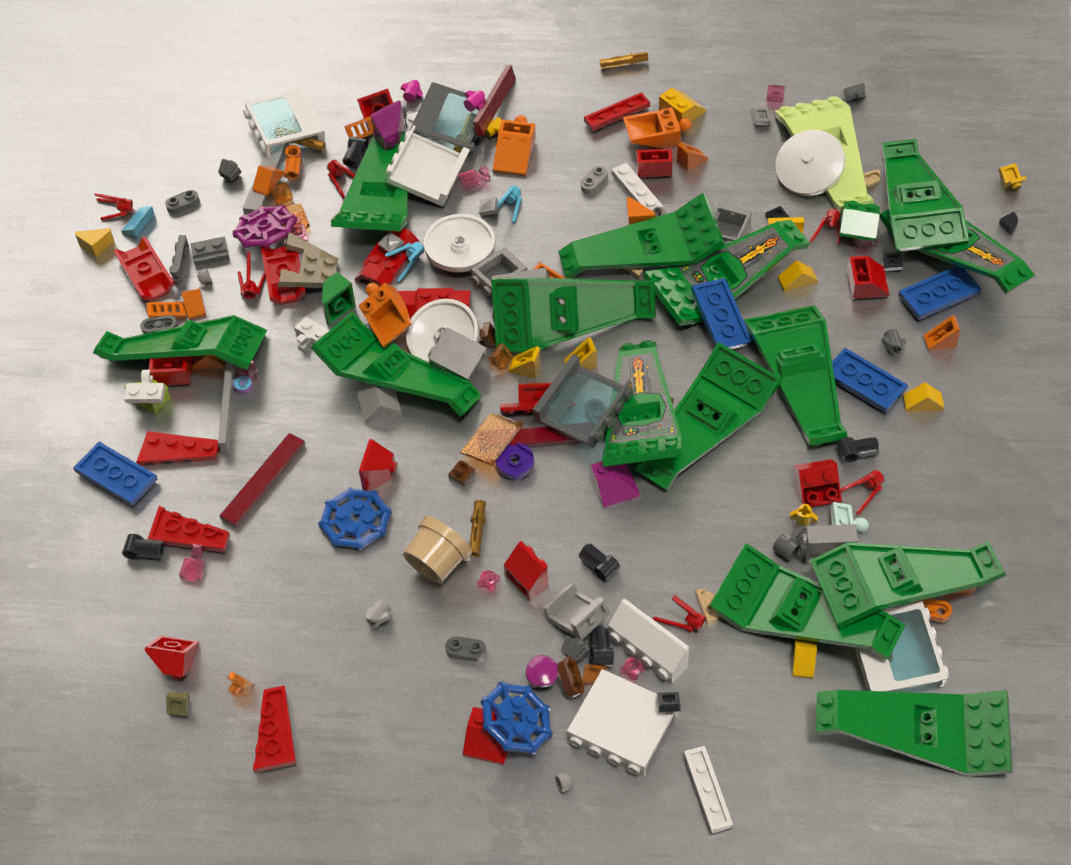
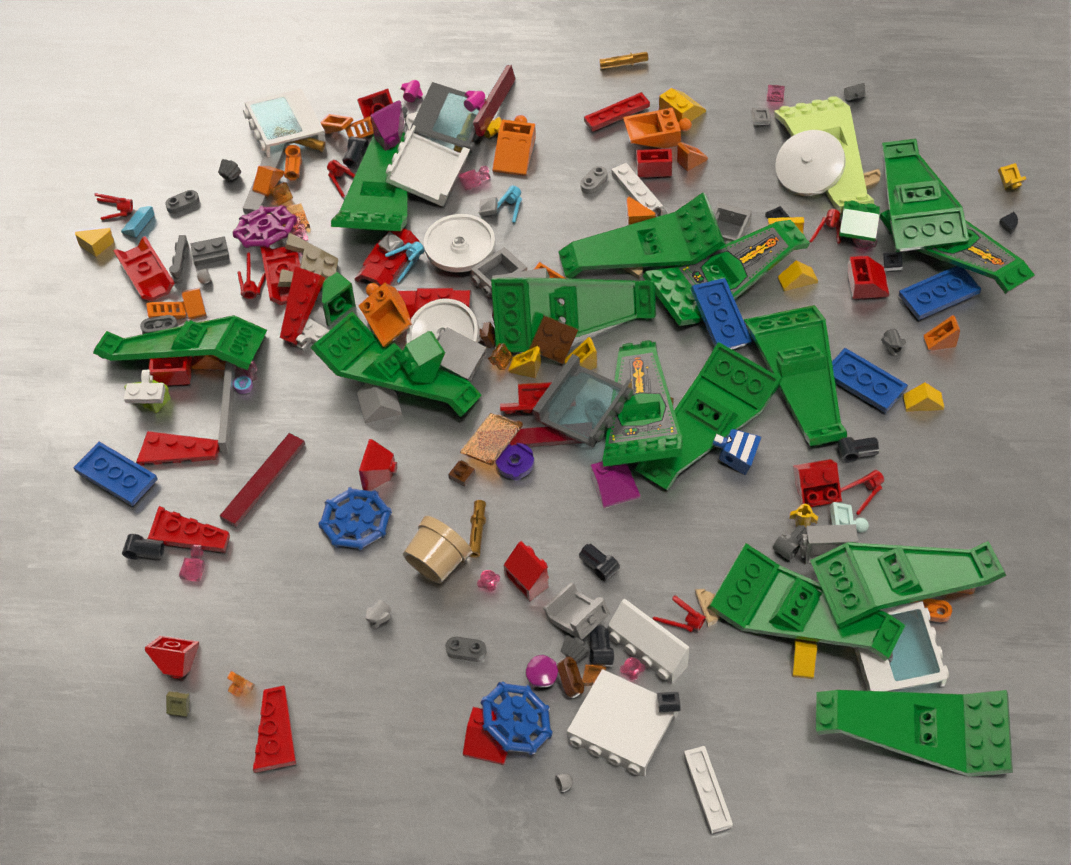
none -> red wing [279,266,325,345]
none -> orange slope [320,114,354,134]
none -> green slope [399,331,446,383]
none -> reddish brown plate [529,315,578,364]
none -> blue torso [712,429,762,475]

